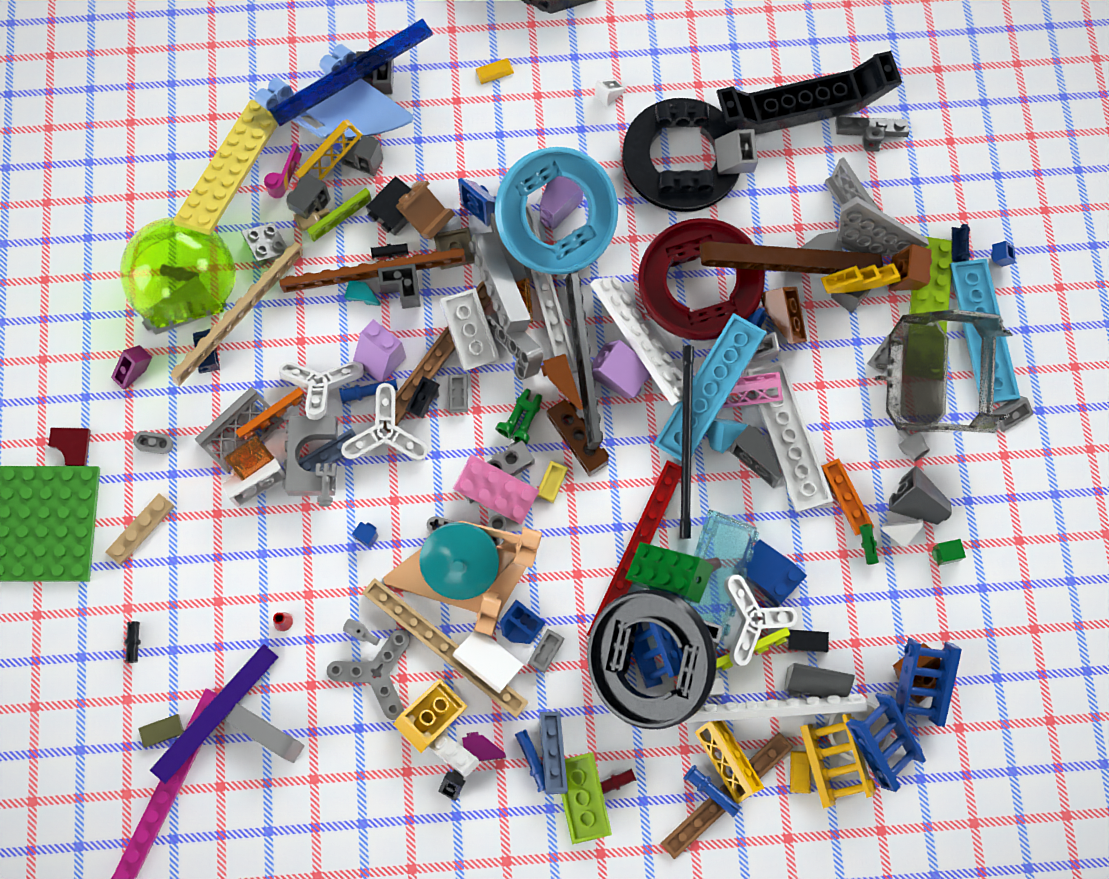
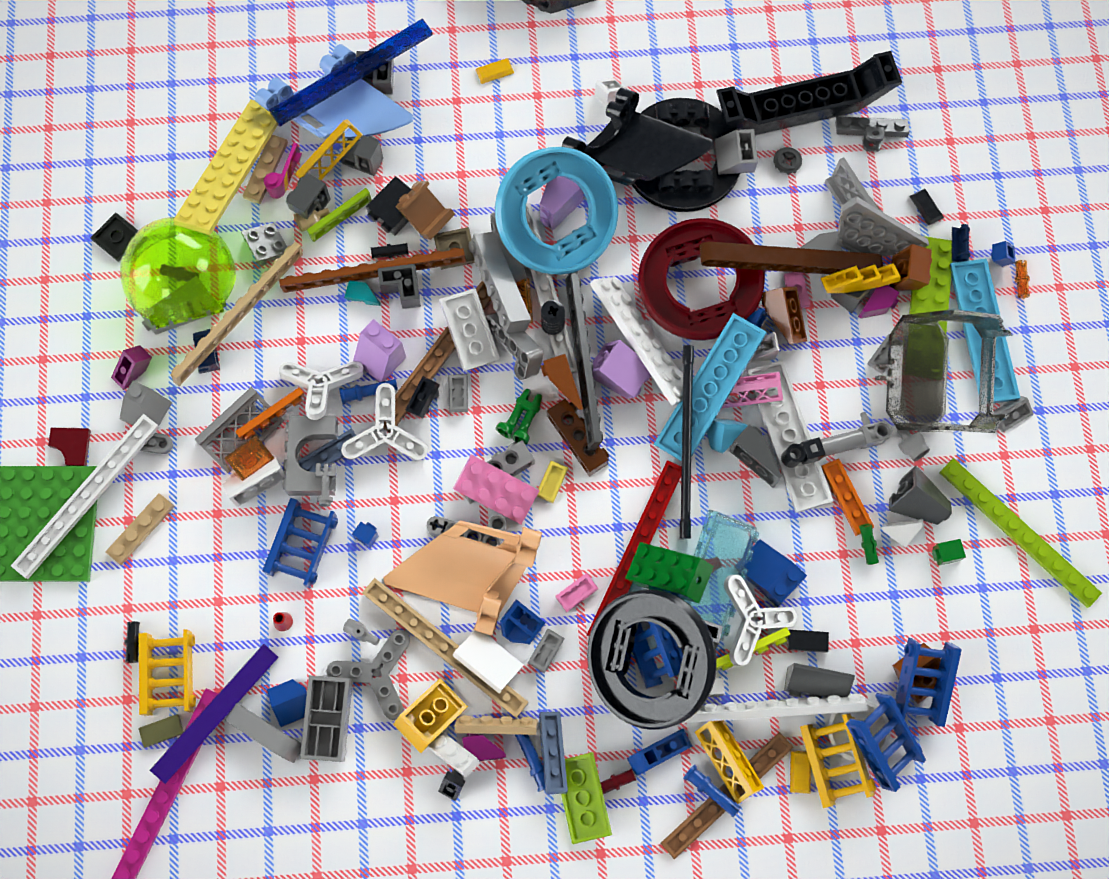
teal dish [419,522,499,600] -> none
blue slope [458,177,496,227] -> none
none -> white plate [11,414,160,579]
none -> pearl dark grey tile [90,212,144,262]
none -> light grey slope [119,380,172,426]
none -> yellow fence [139,629,196,716]
none -> tan plate [242,134,288,204]
none -> blue fence [262,497,338,589]
none -> blue slope [267,679,307,727]
none -> light grey brick [300,675,353,762]
none -> tan plate [455,715,538,735]
none -> black piece [541,300,565,335]
none -> bright pink plate [555,573,599,612]
none -> black panel [561,87,714,186]
none -> blue slope [627,728,693,777]
none -> dark grey gear [773,147,802,175]
none -> light grey piece [781,412,893,468]
none -> bright pink plate [783,272,811,308]
none -> magenta slope [858,285,900,319]
none -> black tile [909,188,944,226]
none -> lime plate [939,458,1102,608]
none -> clear orange pin [1014,260,1030,299]

